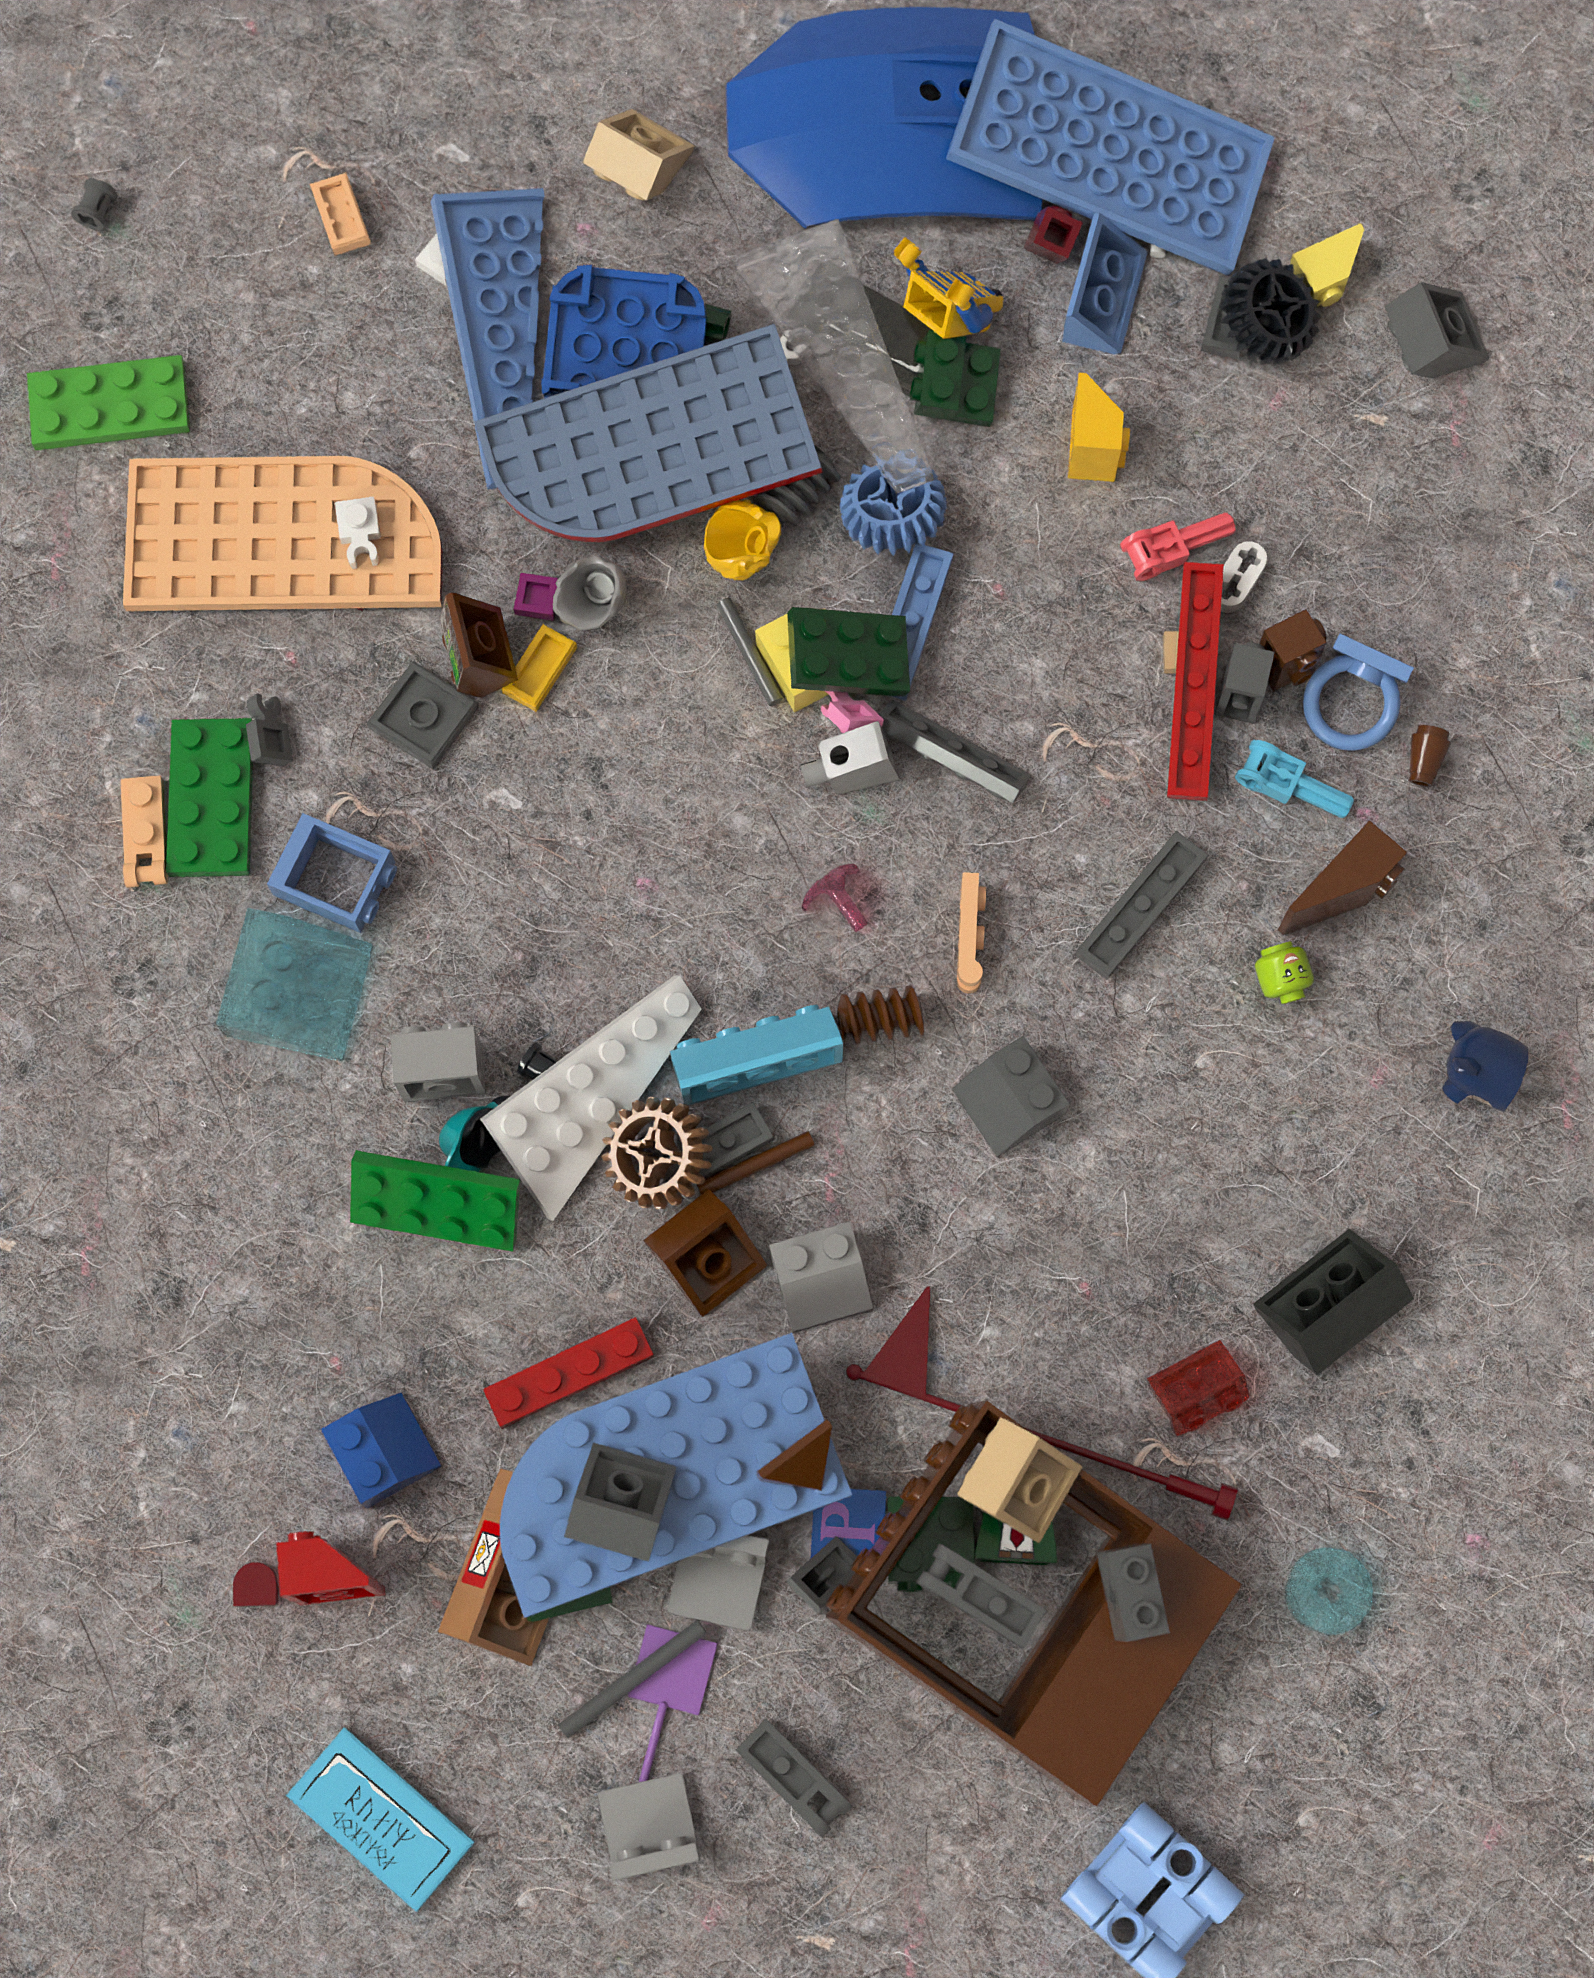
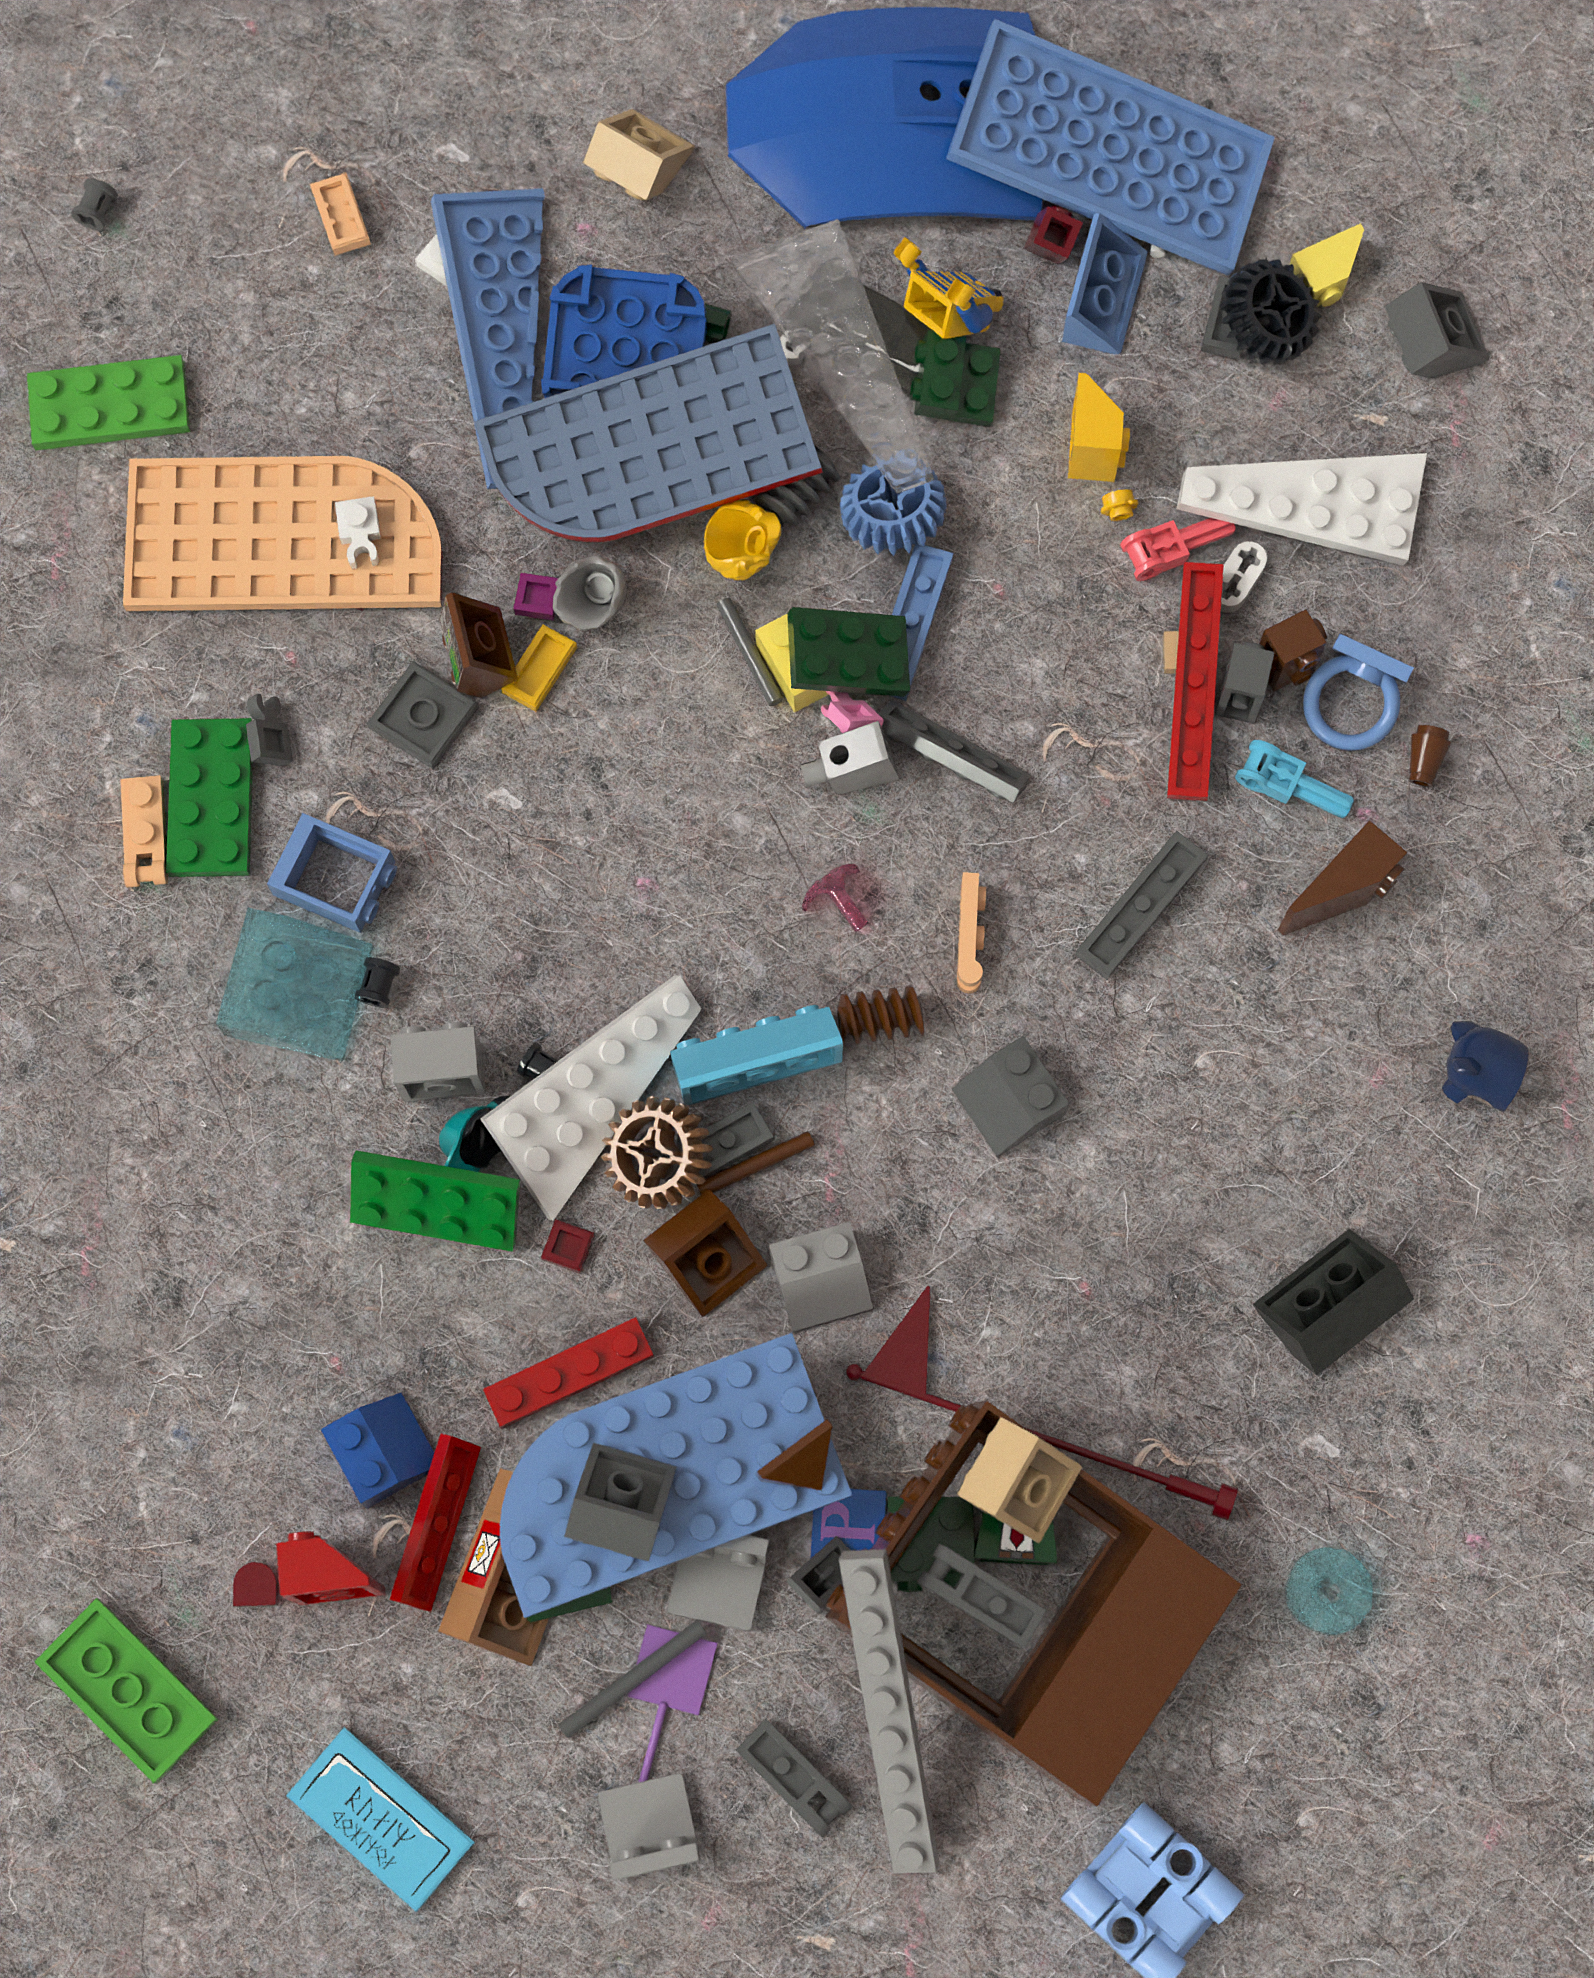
dark grey brick [1096,1543,1170,1642] -> none
clear red bracket [1147,1340,1249,1436] -> none
lime head [1255,941,1314,1005] -> none
none -> bright green plate [34,1598,219,1784]
none -> black bush [354,957,400,1008]
none -> red plate [389,1433,481,1612]
none -> dark red tile [541,1219,595,1274]
none -> light grey plate [839,1549,939,1873]
none -> yellow plate [1100,489,1139,521]
none -> white wing [1176,453,1427,566]

